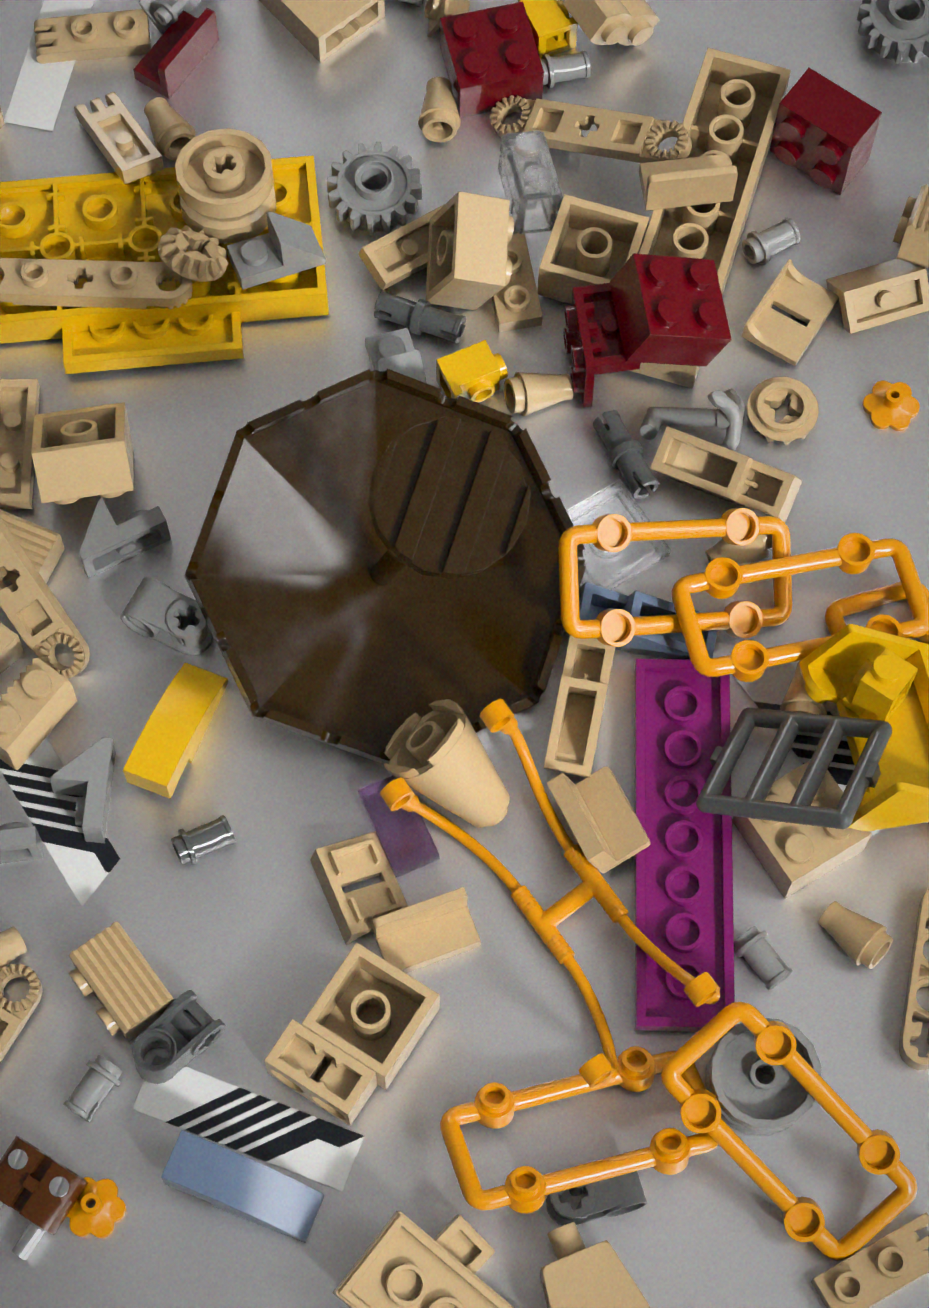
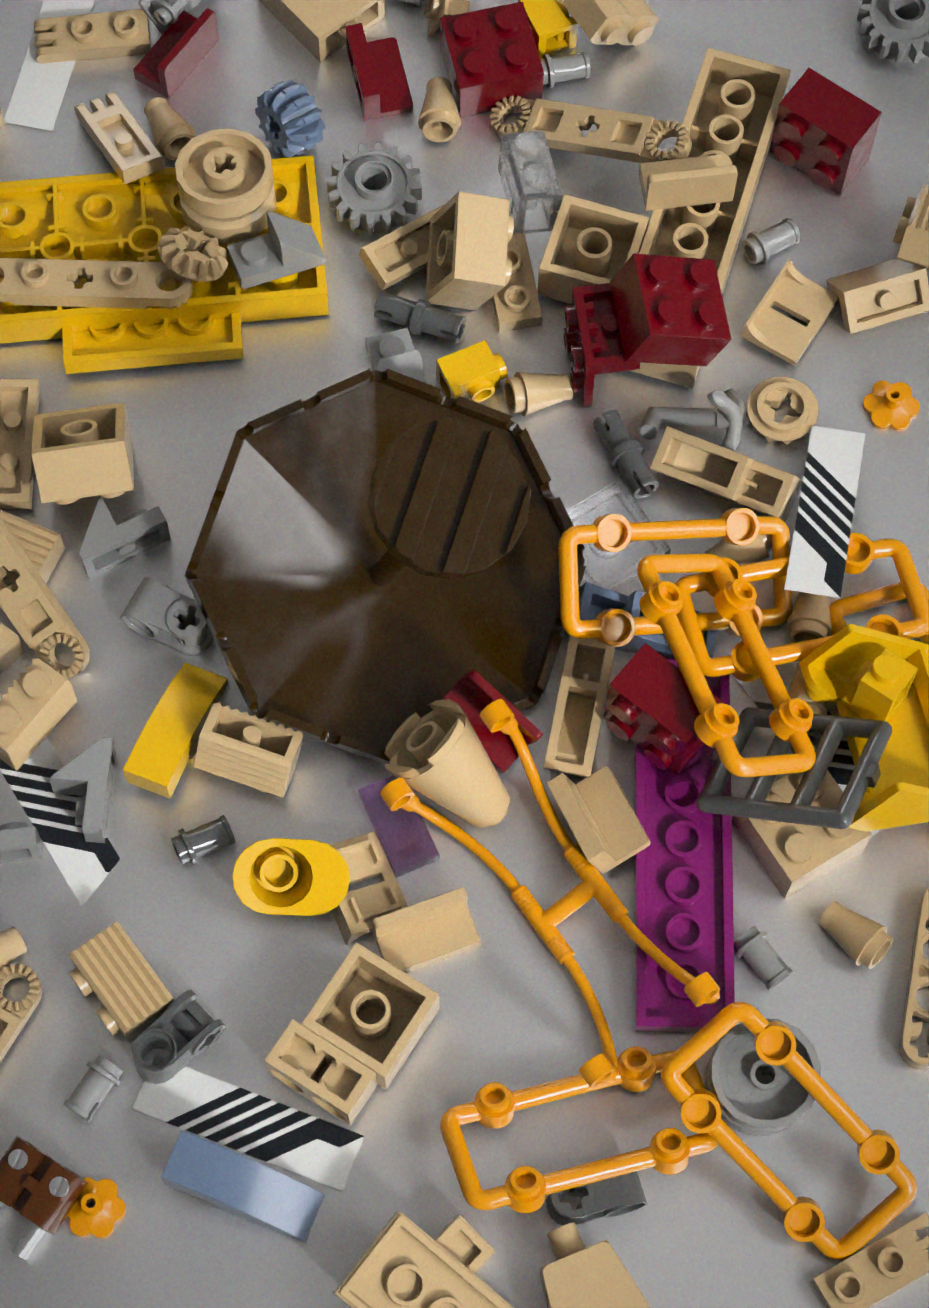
none -> tan brick [193,702,303,798]
none -> yellow piece [232,838,350,916]
none -> sand blue gear [255,79,325,158]
none -> dark red panel [345,23,413,121]
none -> dark red panel [431,670,543,774]
none -> dark red brick [603,643,722,775]
none -> light orange bar [637,553,816,777]
none -> white sticker [784,425,866,598]
none -> tan cone [786,592,832,643]

